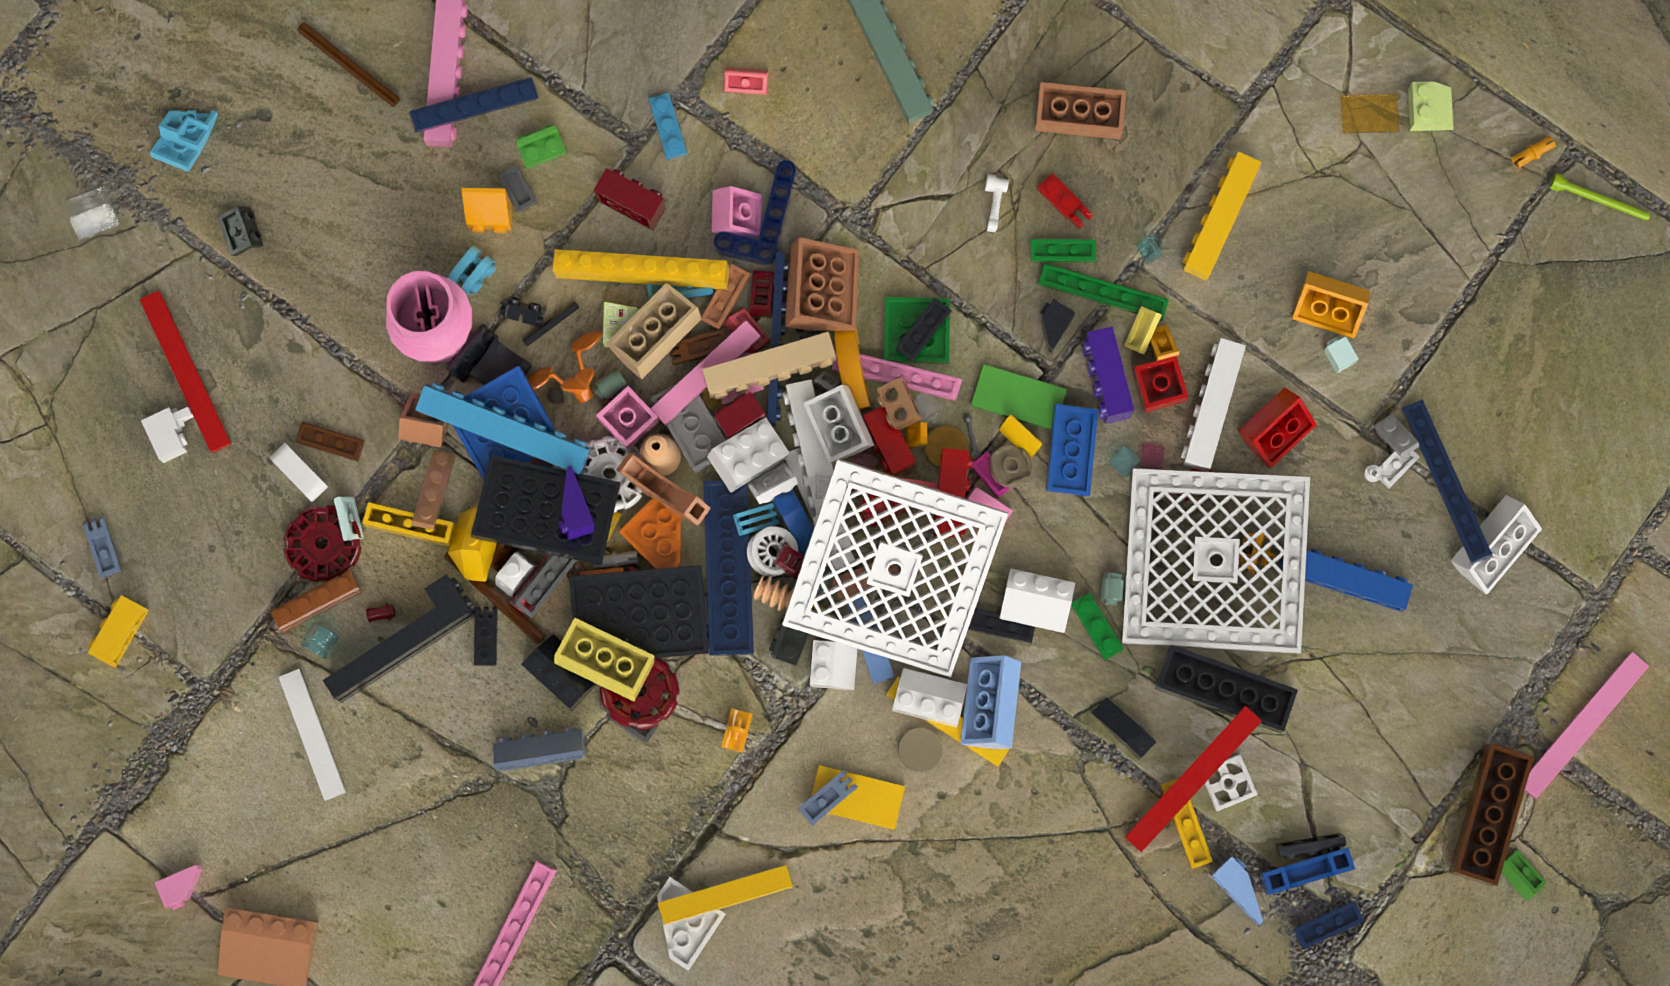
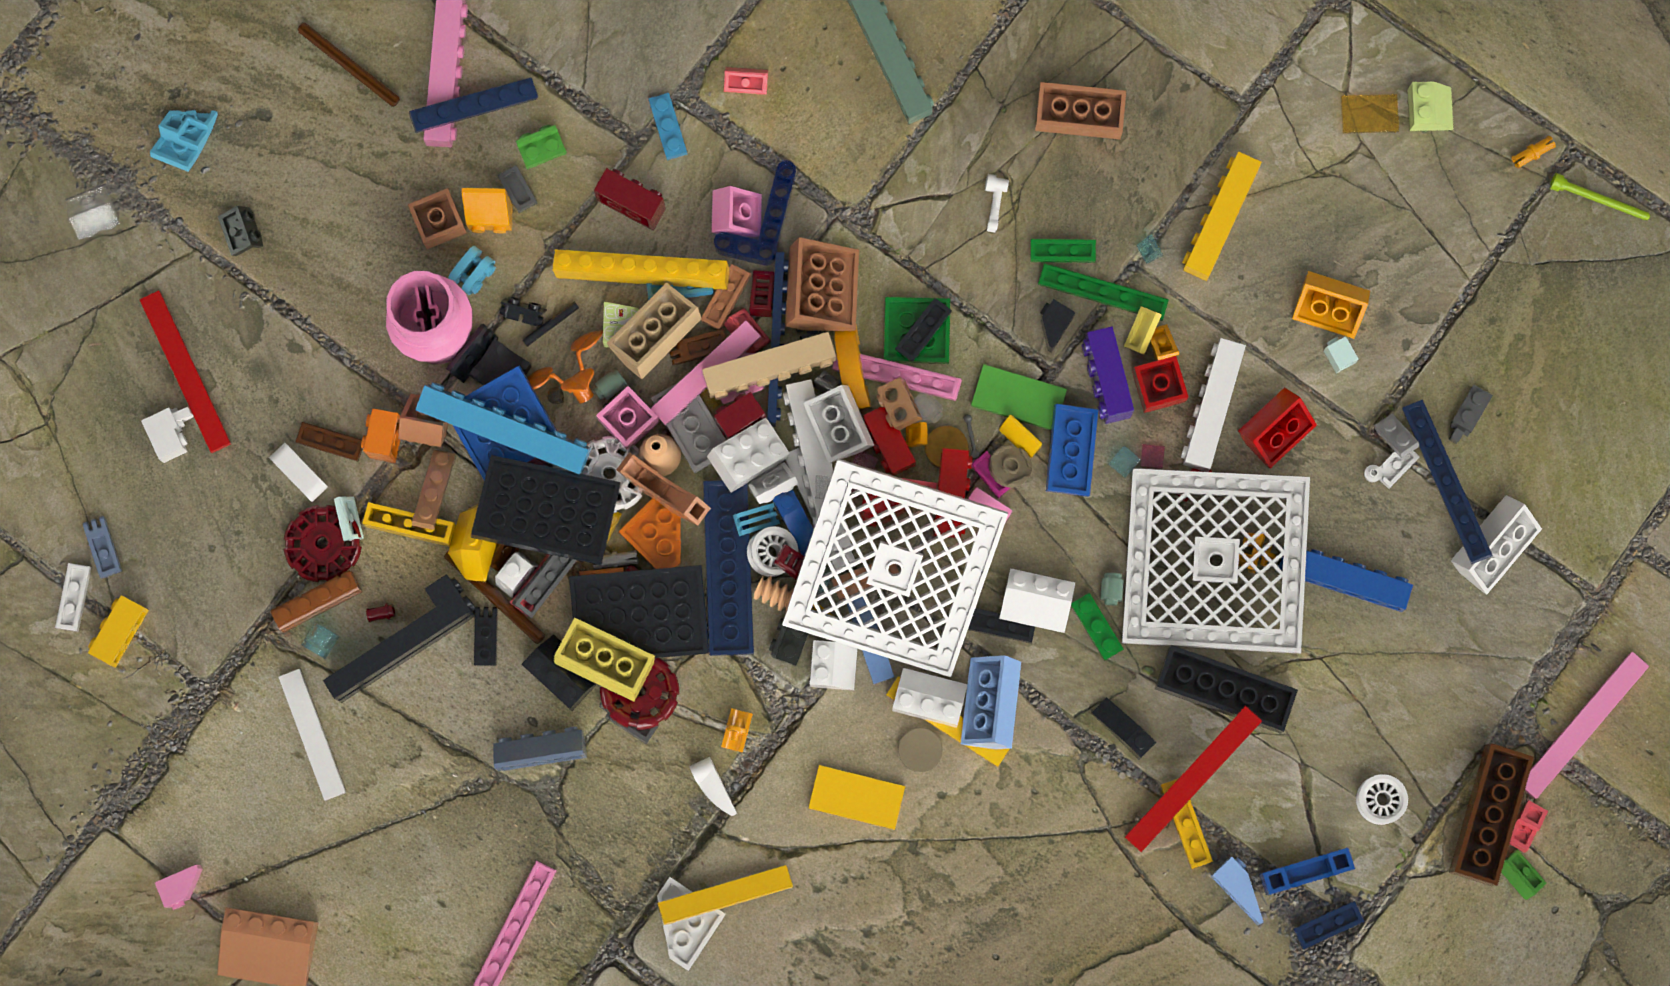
dark purple slope [558,466,594,540] -> none
sand blue hinge [798,770,858,826] -> none
red hinge [1037,173,1093,229] -> none
white piece [1204,754,1258,812] -> none
black plate [1275,833,1347,859] -> none
none -> white tile [55,563,92,632]
none -> orange brick [361,408,401,463]
none -> nougat brick [408,188,467,249]
none -> white piece [689,757,737,816]
none -> white wheel [1356,774,1408,825]
none -> dark grey hinge [1449,385,1493,444]
none -> coral slope [1510,800,1548,853]

